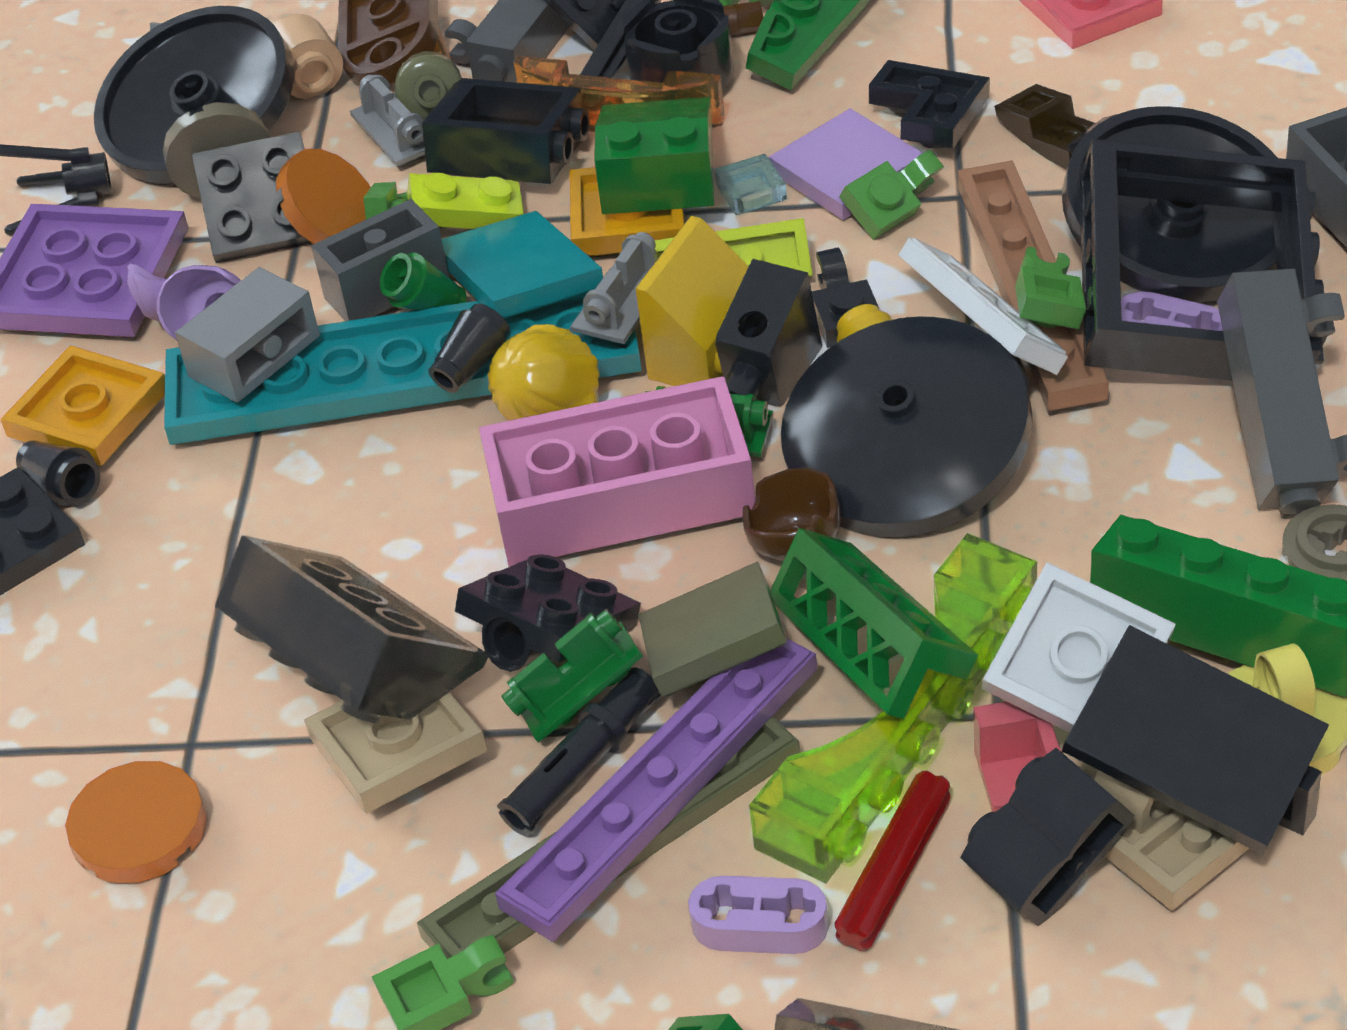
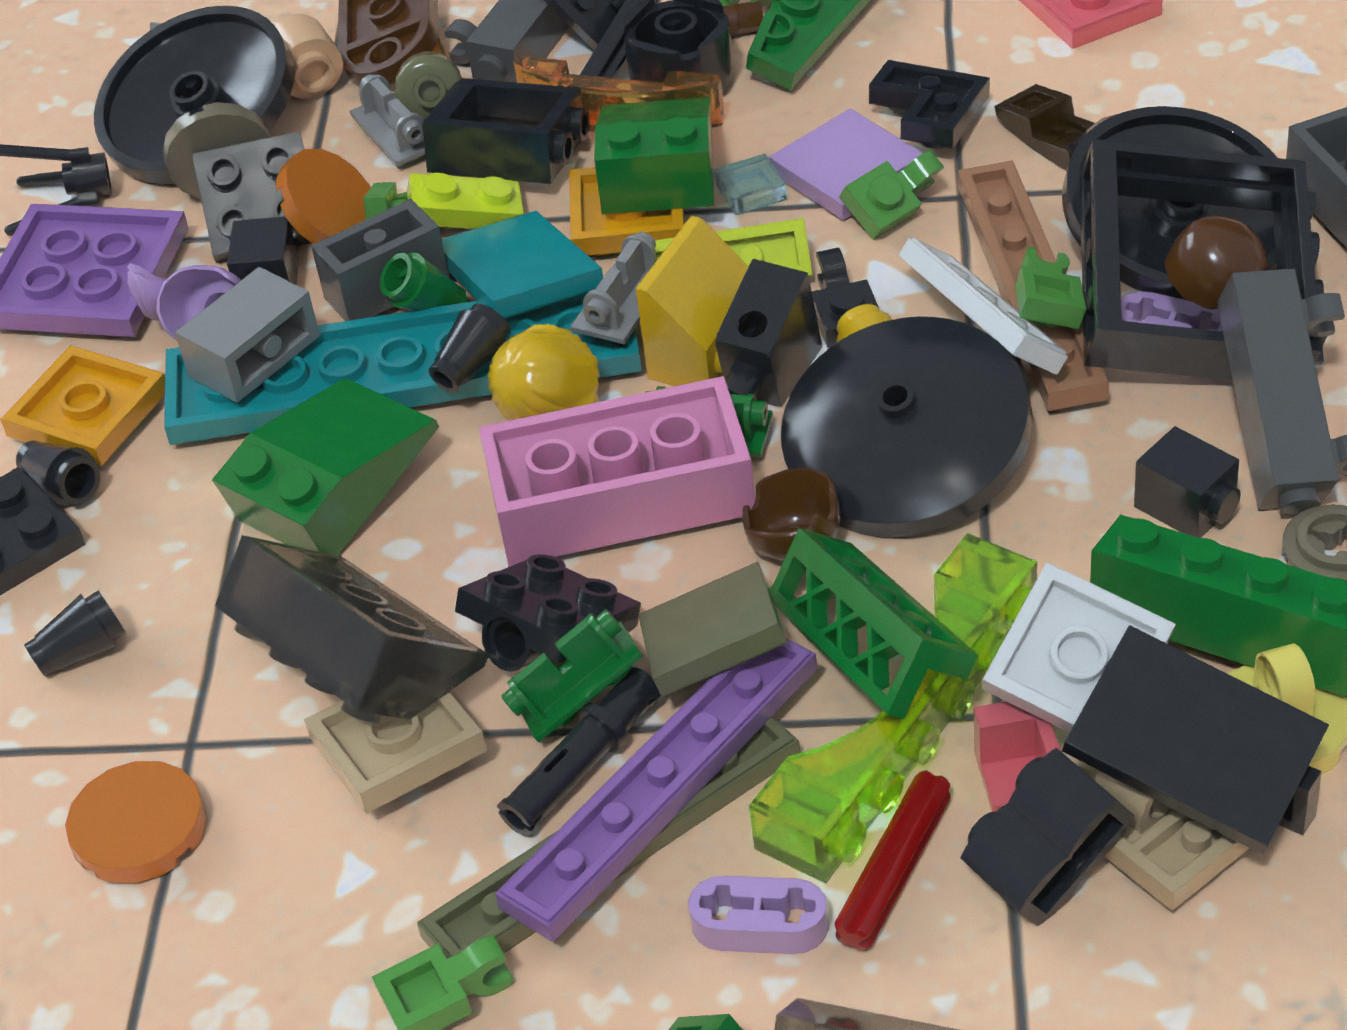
none -> black cone [24,590,126,677]
none -> green slope [212,378,440,567]
none -> black brick [227,216,299,285]
none -> black brick [1134,426,1241,538]
none -> reddish brown hair [1164,216,1269,310]

